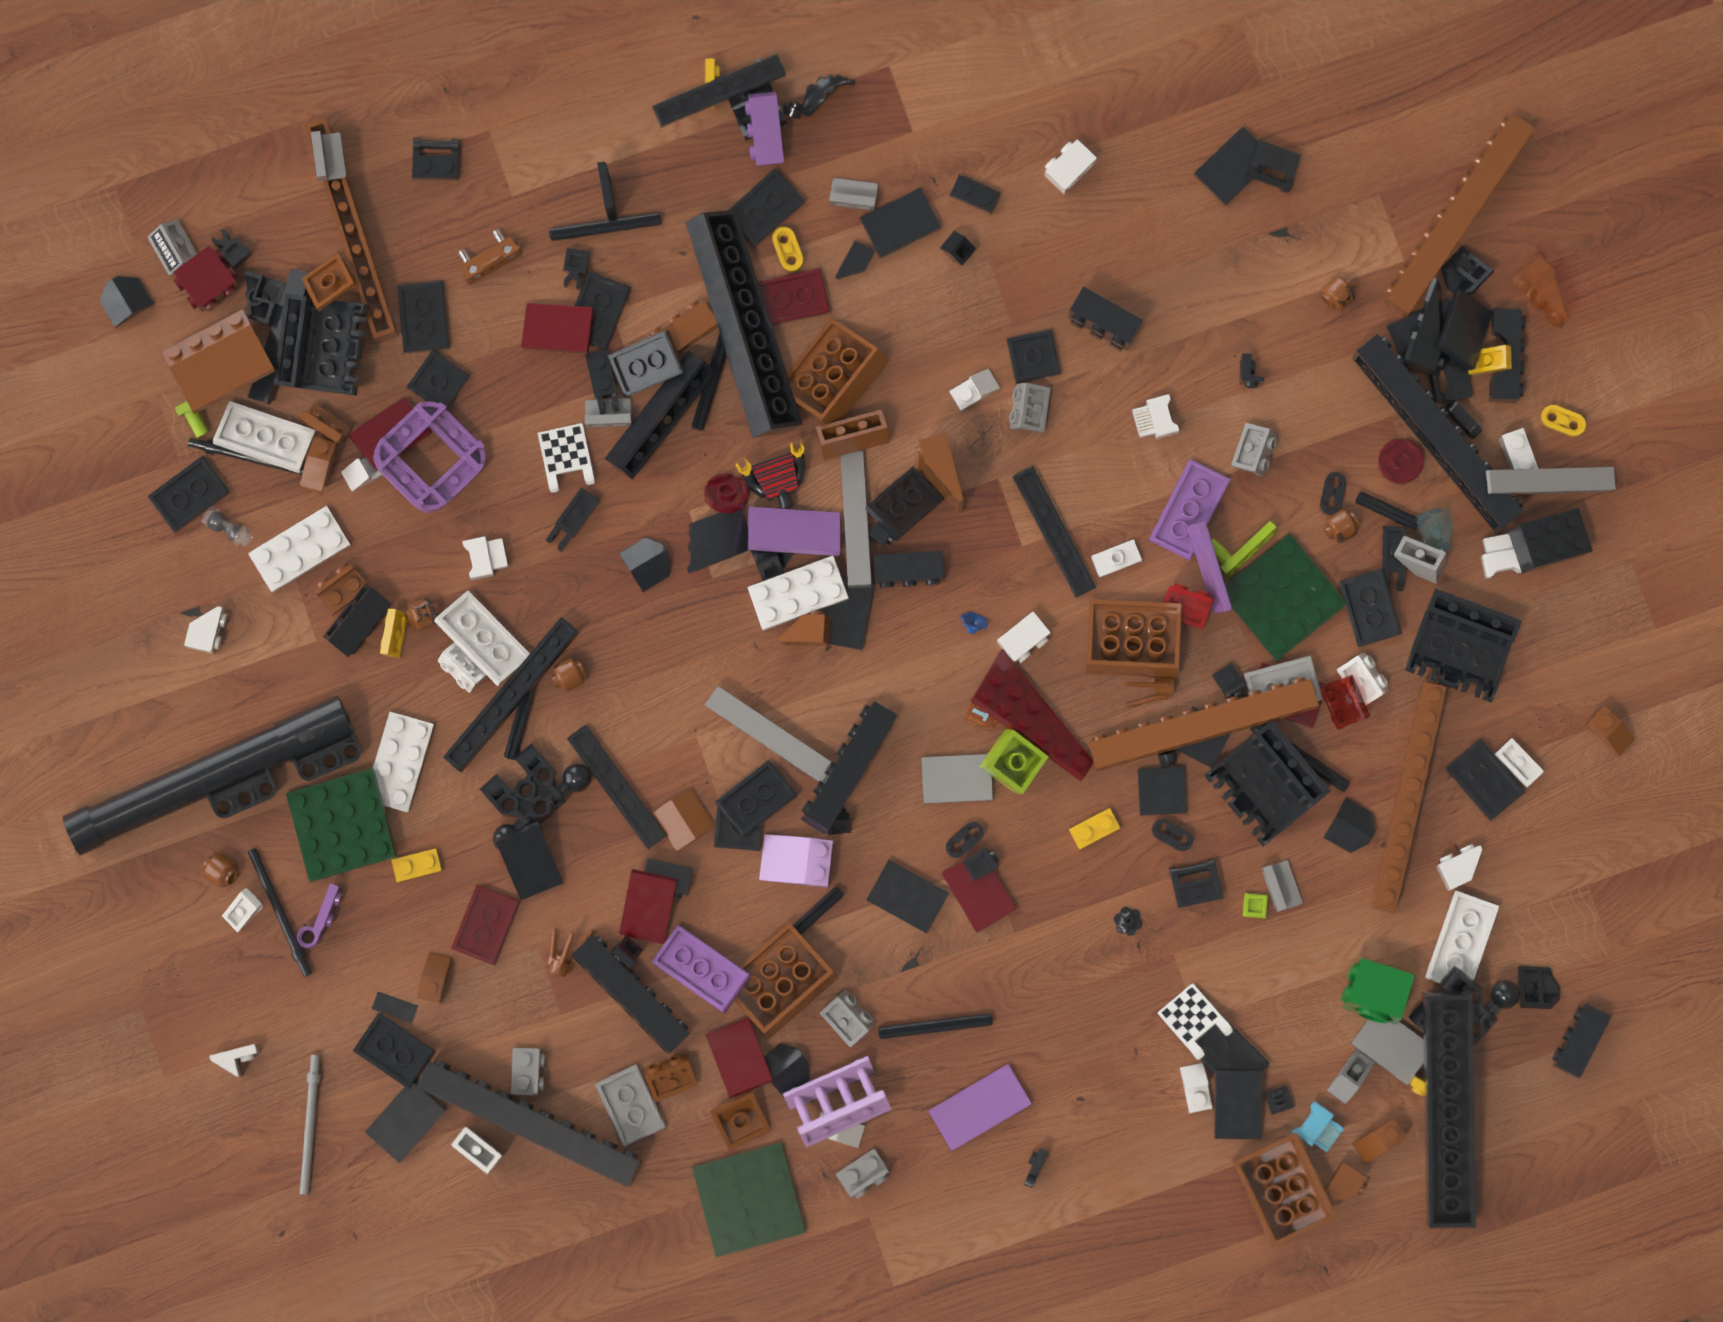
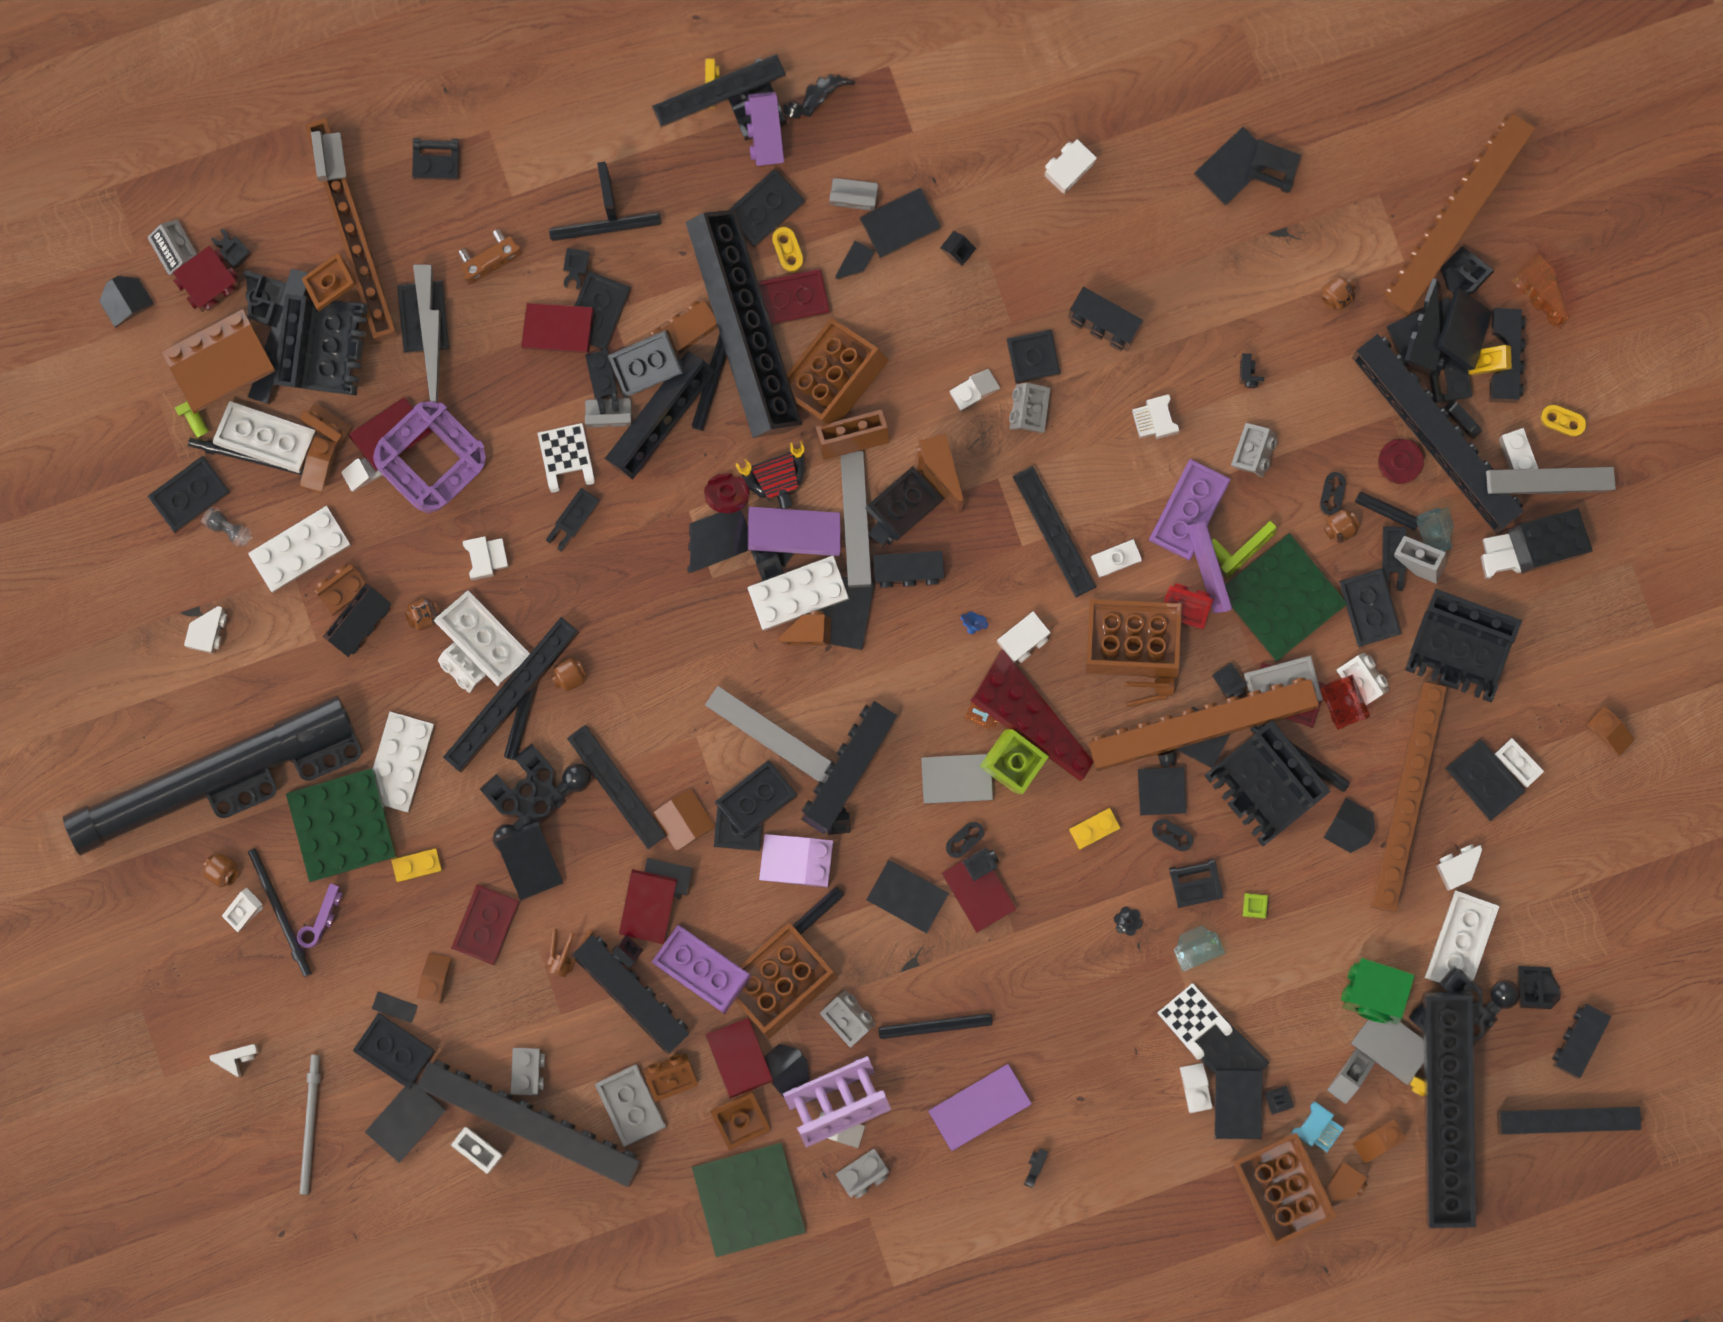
yellow plate [380,608,407,658] -> none
black tile [407,350,470,410] -> none
black slope [619,537,670,592] -> none
black plate [950,174,1001,214] -> none
light grey panel [1261,861,1302,913] -> none
none -> light grey slope [413,265,441,403]
none -> clear light blue slope [1173,925,1225,972]
none -> black brick [1497,1107,1641,1135]

